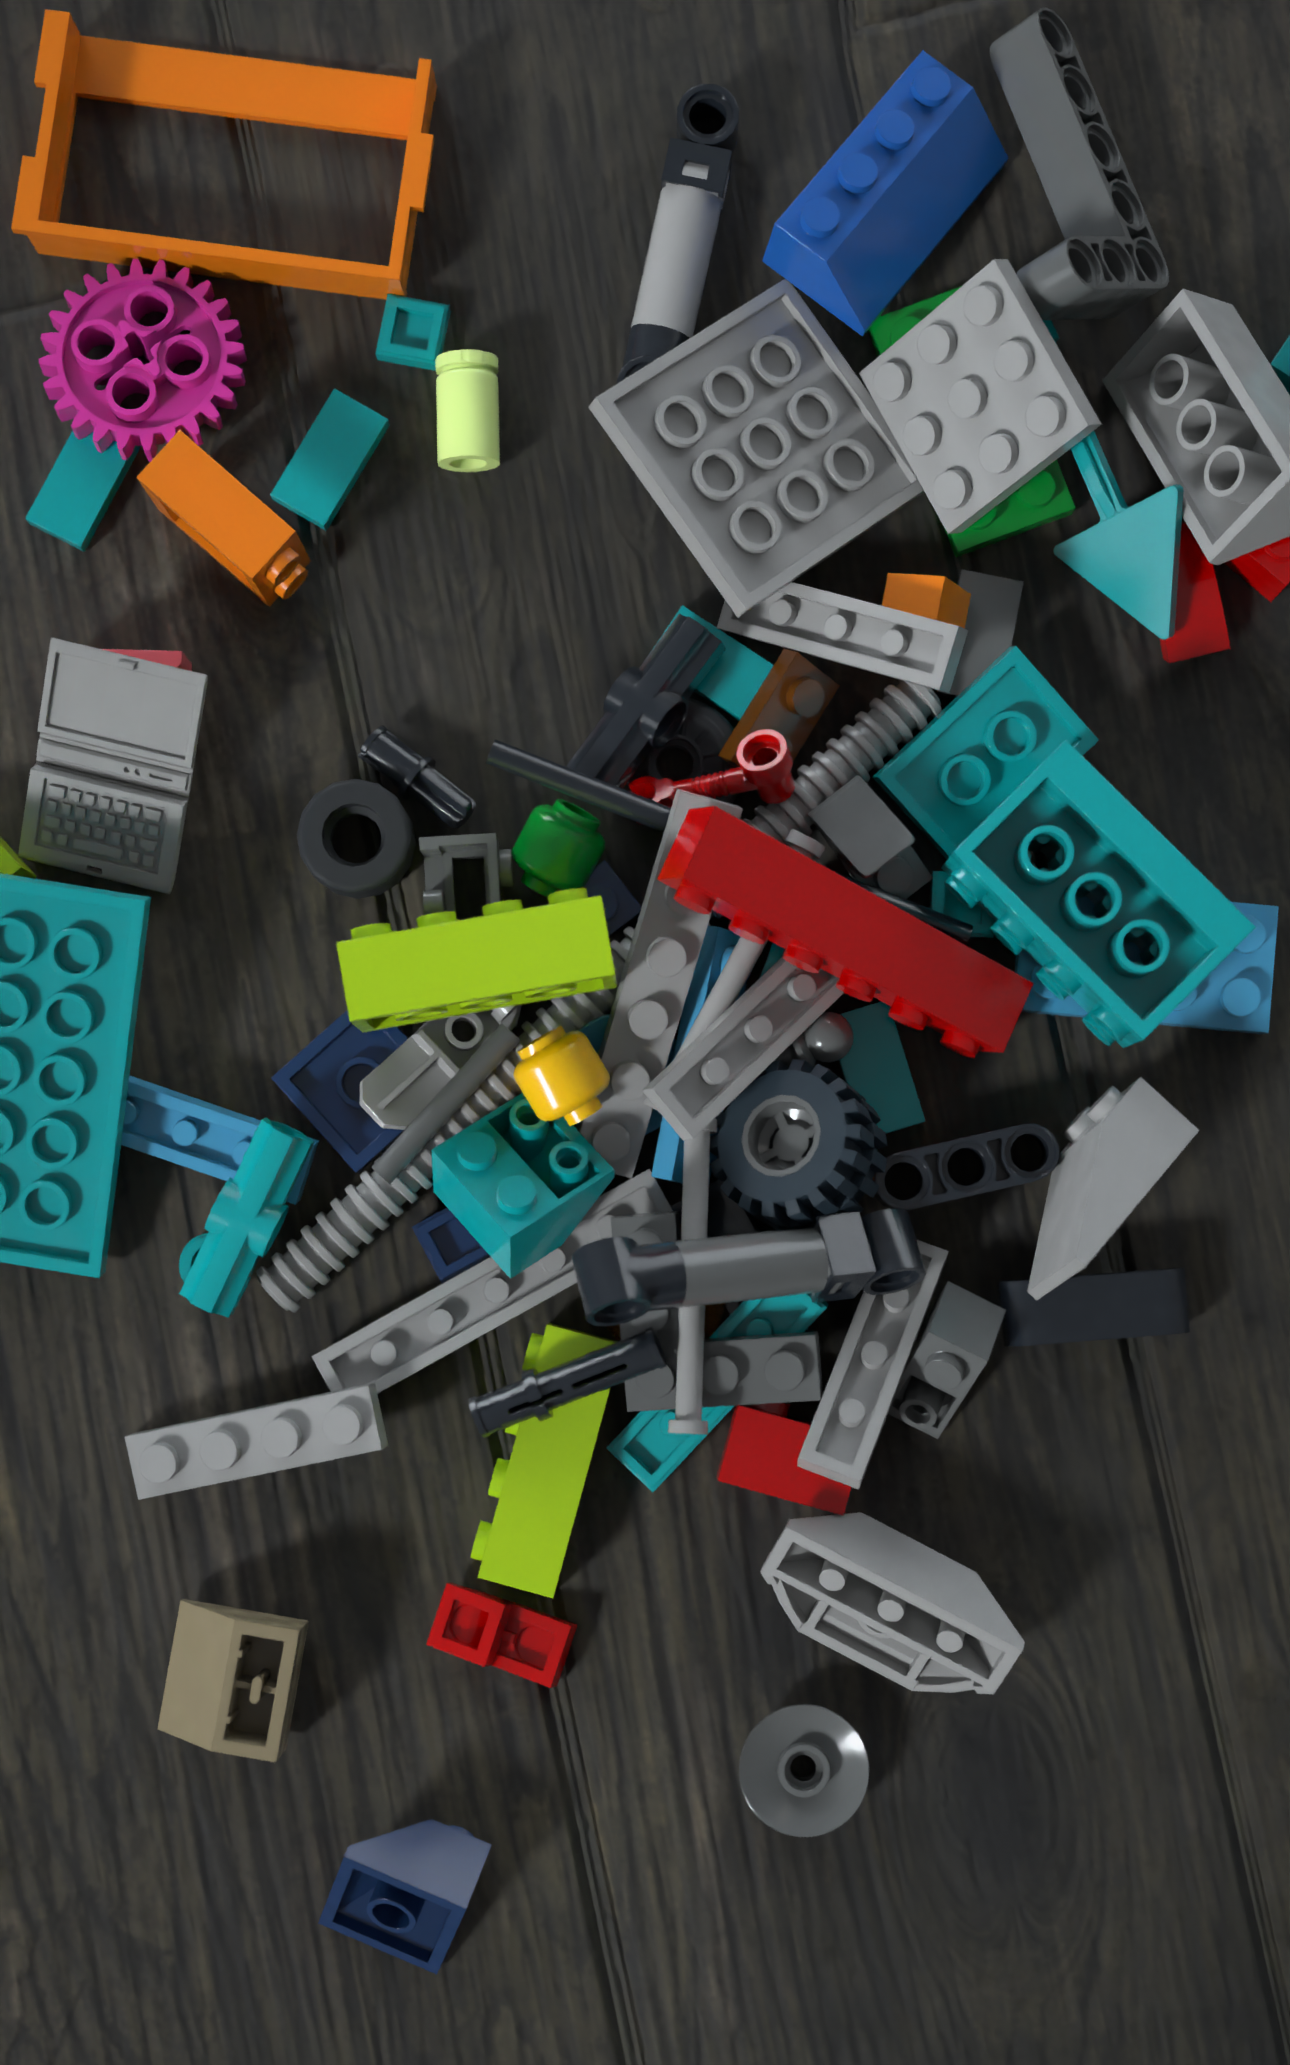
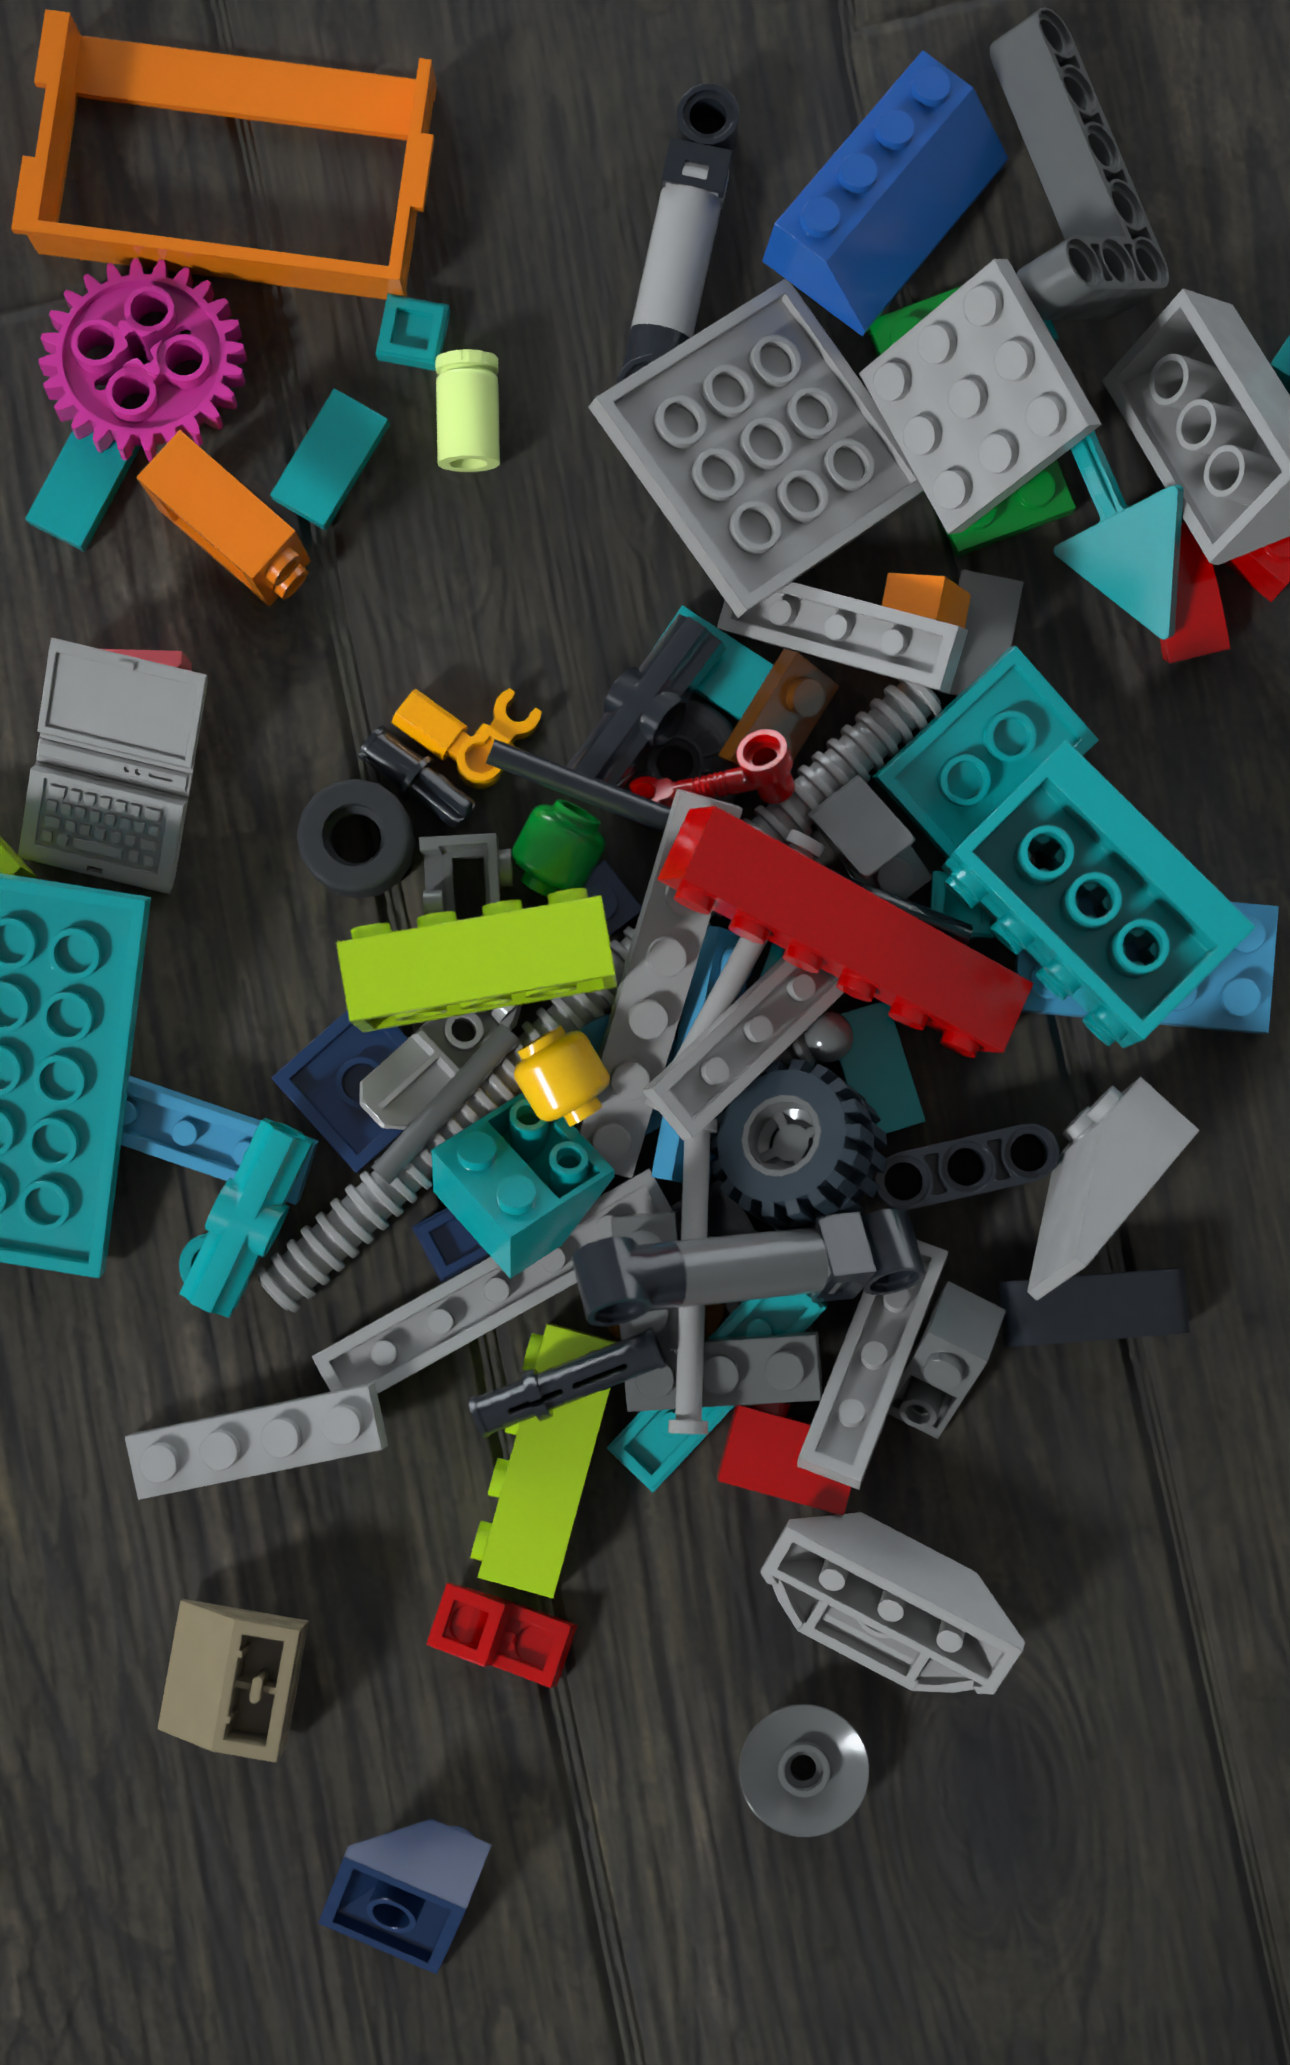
none -> light orange bar [391,688,542,789]

